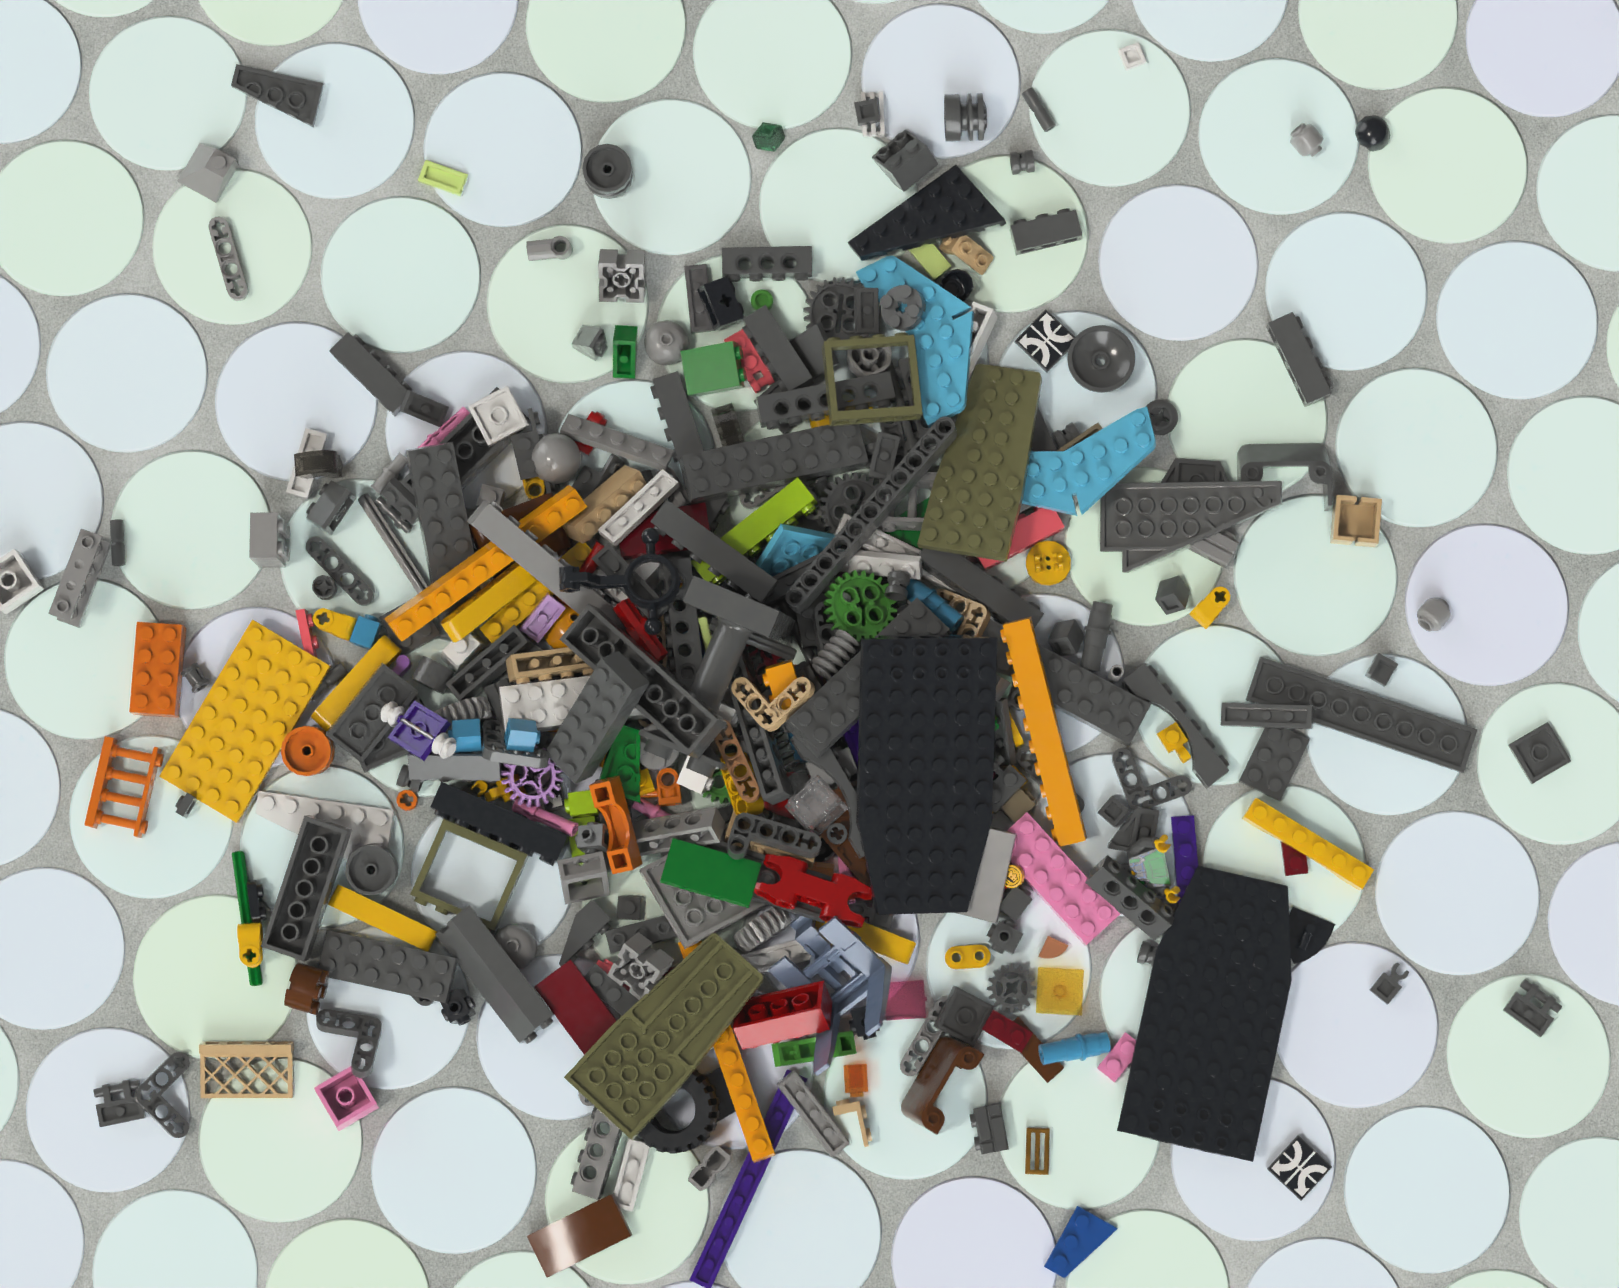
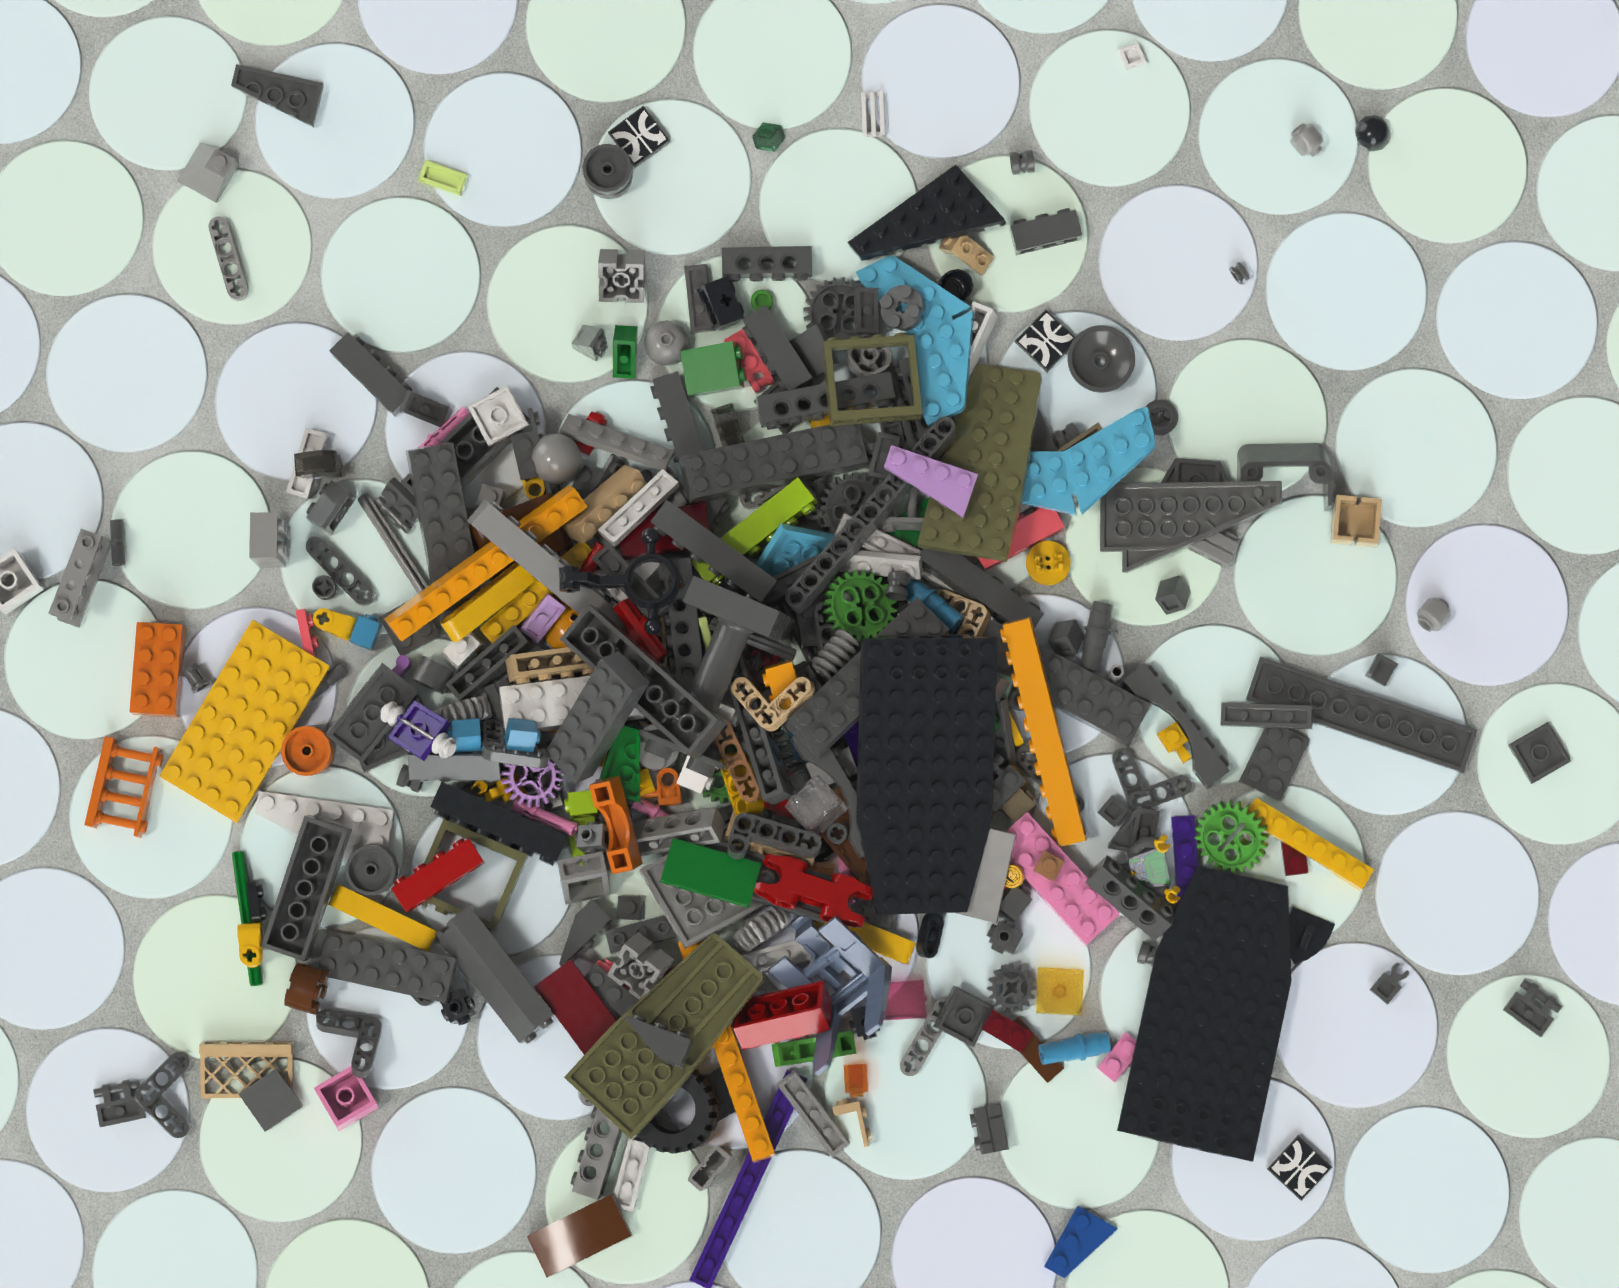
dark grey plate [175,793,198,819] -> none
yellow beam [311,635,402,732] -> none
light grey pin [370,452,408,495] -> none
orange bush [396,790,418,811] -> none
light grey cylinder [494,924,537,970] -> none
light grey piece [526,236,572,261] -> none
dark grey plate [854,99,880,126] -> none
dark grey slope [872,129,938,192] -> none
reddish brown windscreen [901,1036,984,1135] -> none
yellowish green tile [908,244,951,281] -> none
dark grey wheel [944,93,987,142] -> none
yellow plate [945,945,991,970] -> none
dark grey piece [1021,87,1056,132] -> none
pearl gold tile [1025,1128,1050,1175] -> none
nougat tile [1038,936,1069,959] -> none
yellow piece [1189,586,1230,629] -> none
dark grey brick [1266,312,1333,407] -> none
none -> dark grey tile [238,1068,303,1132]
none -> red brick [391,838,485,913]
none -> tile [608,106,670,168]
none -> dark grey slope [625,1015,693,1070]
none -> lavender wing [884,445,978,518]
none -> black plate [916,913,944,958]
none -> medium nougat plate [1033,850,1064,882]
none -> bright green gear [1195,799,1269,874]
none -> dark grey bush [1229,262,1250,285]

